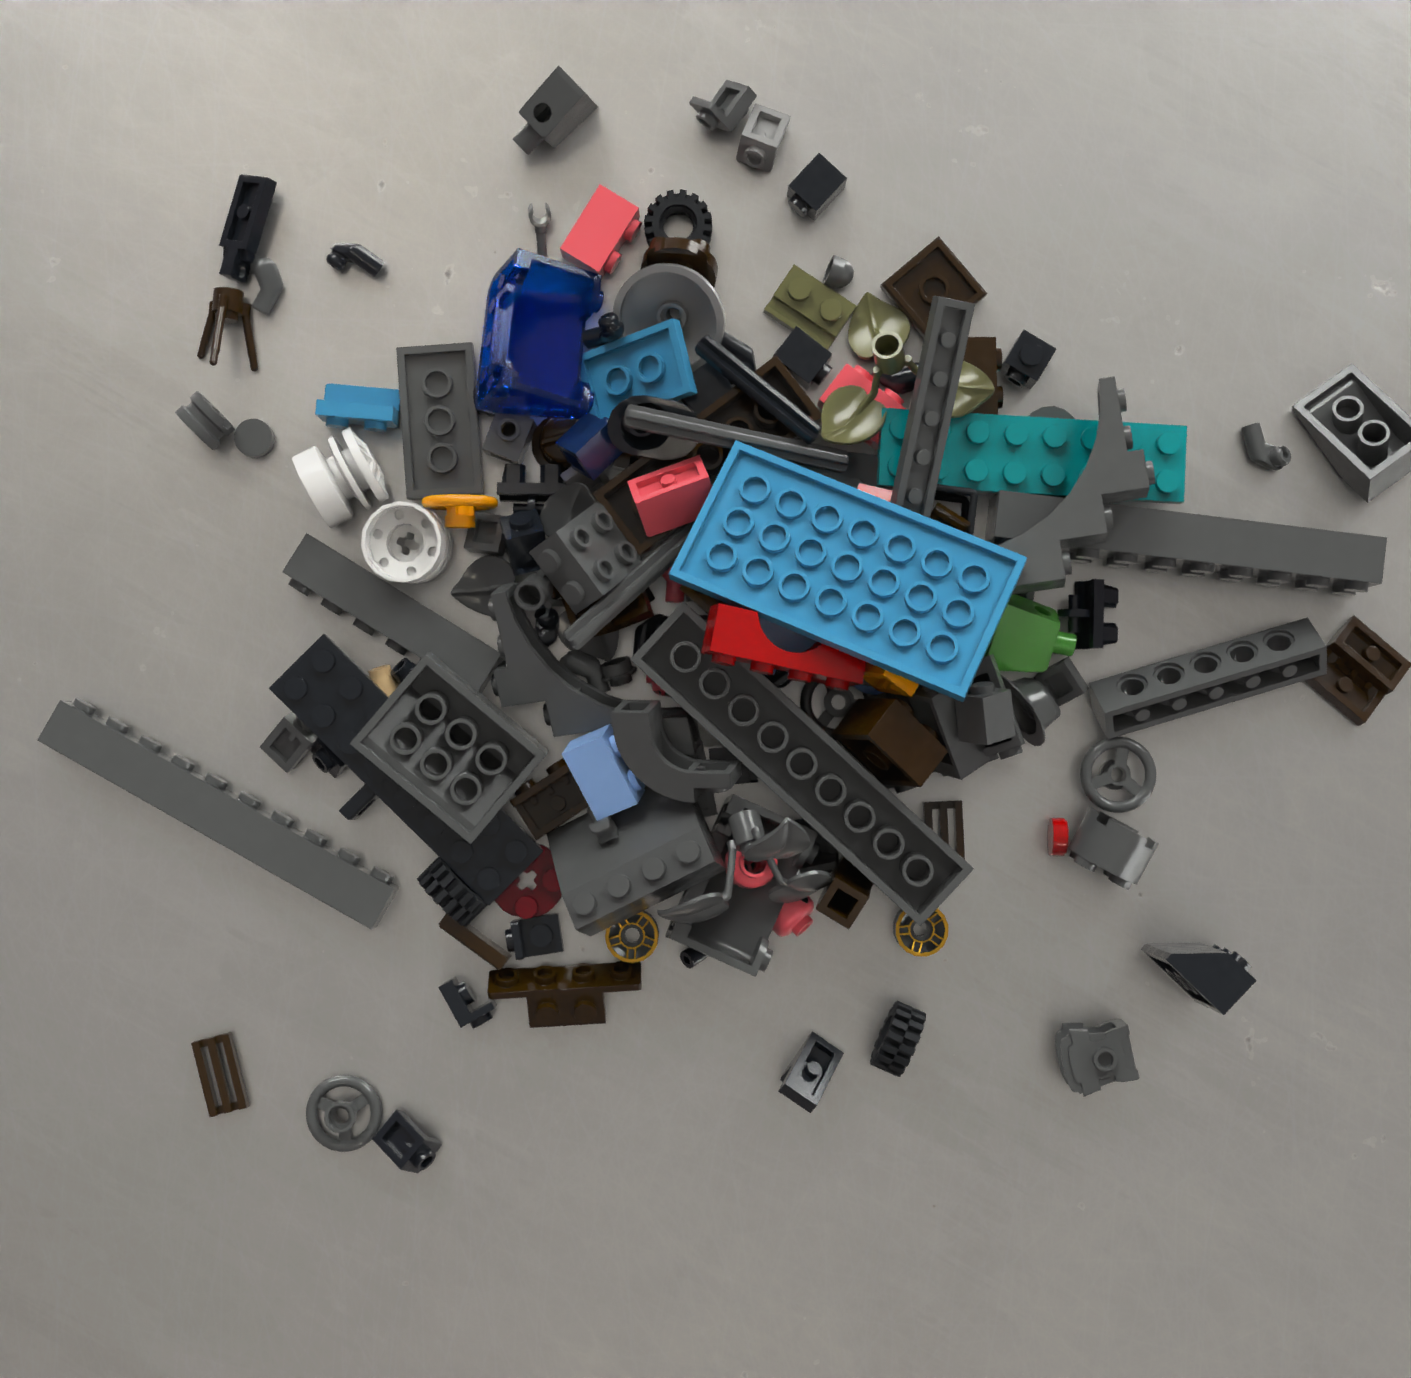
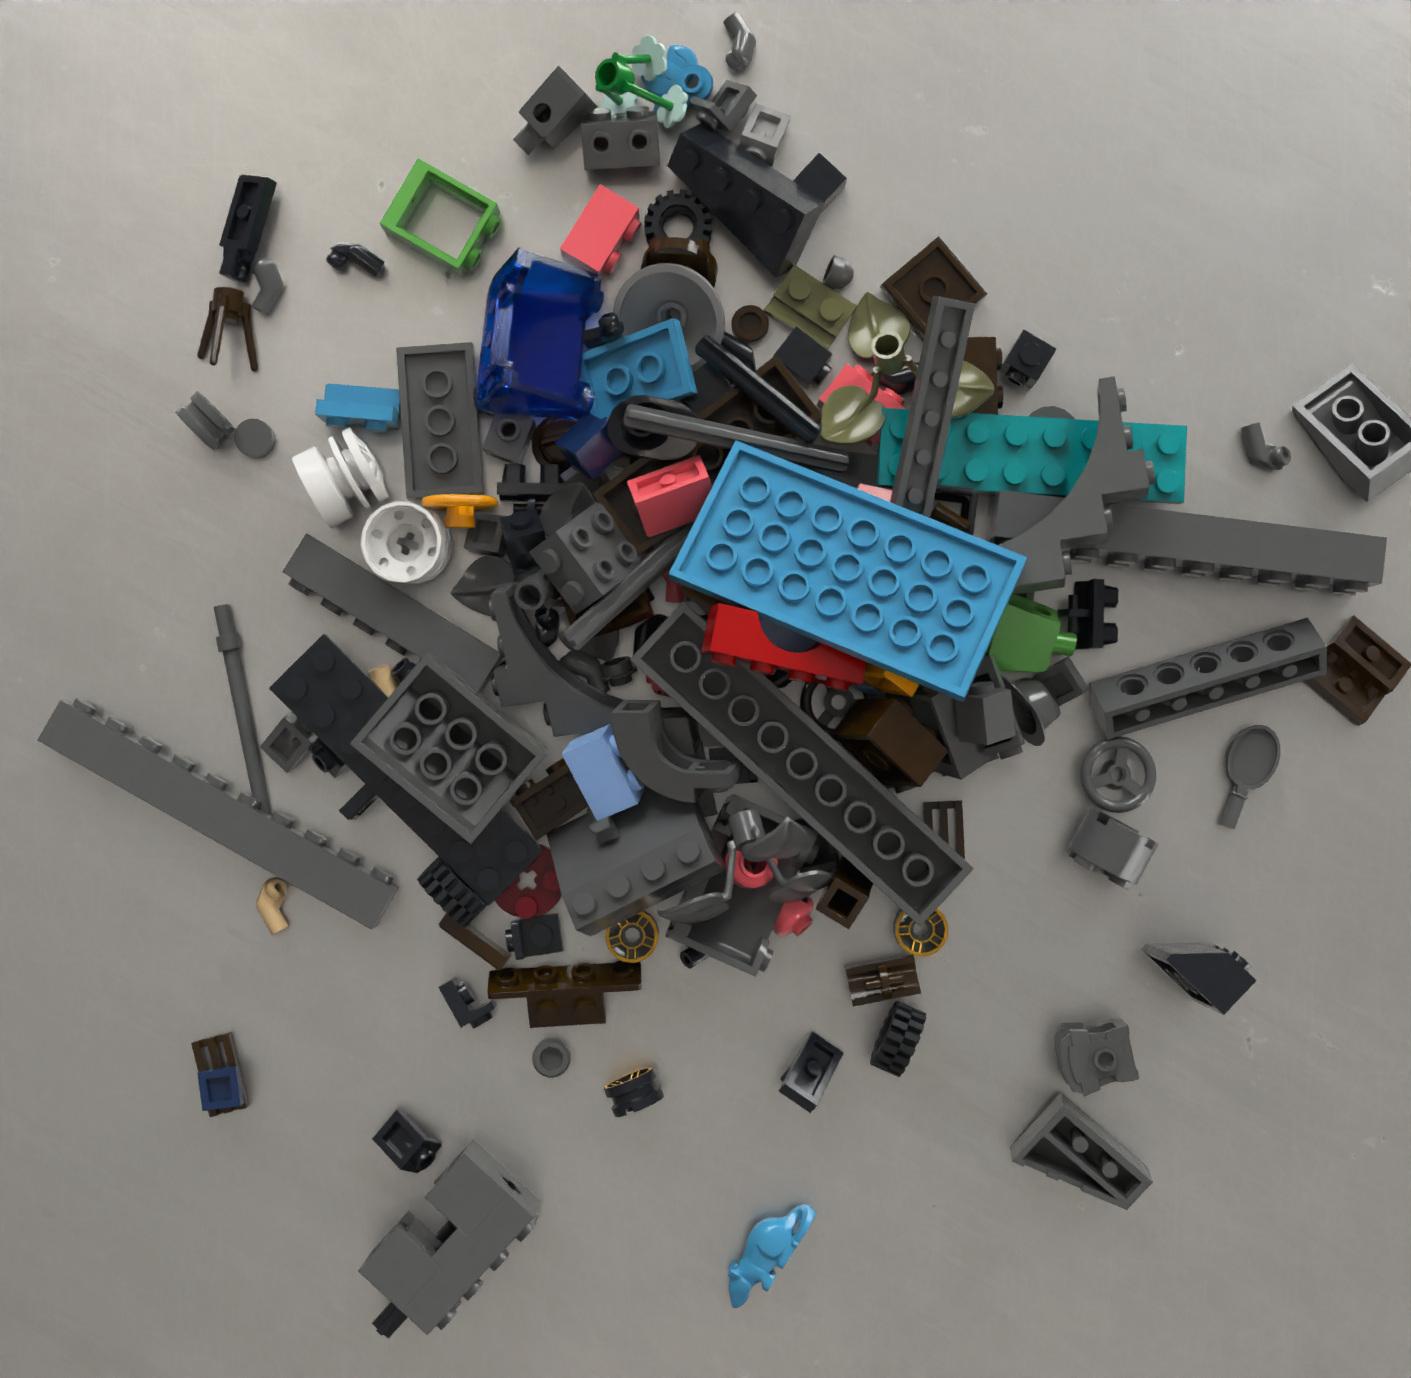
dark grey piece [306,1075,382,1152] -> none
dark grey hand [528,203,551,258] -> none
red tile [1047,818,1069,856] -> none
none -> dark blue plate [197,1065,244,1111]
none -> dark grey bar [213,604,272,815]
none -> tan arm [256,877,289,935]
none -> dark grey piece [358,1139,540,1339]
none -> bright green window [379,158,502,277]
none -> dark grey tile [532,1038,571,1078]
none -> dark grey brick [581,106,660,170]
none -> plant [595,35,688,129]
none -> black wheel [603,1067,664,1117]
none -> dark azure plate [641,45,713,112]
none -> black wedge [667,122,825,278]
none -> dark grey arm [723,12,756,70]
none -> dark azure animal [728,1204,816,1308]
none -> dark brown tile [731,305,769,345]
none -> dark brown hips [845,955,921,1007]
none -> dark grey wedge [1010,1093,1153,1210]
none -> dark grey piece [1220,725,1281,829]

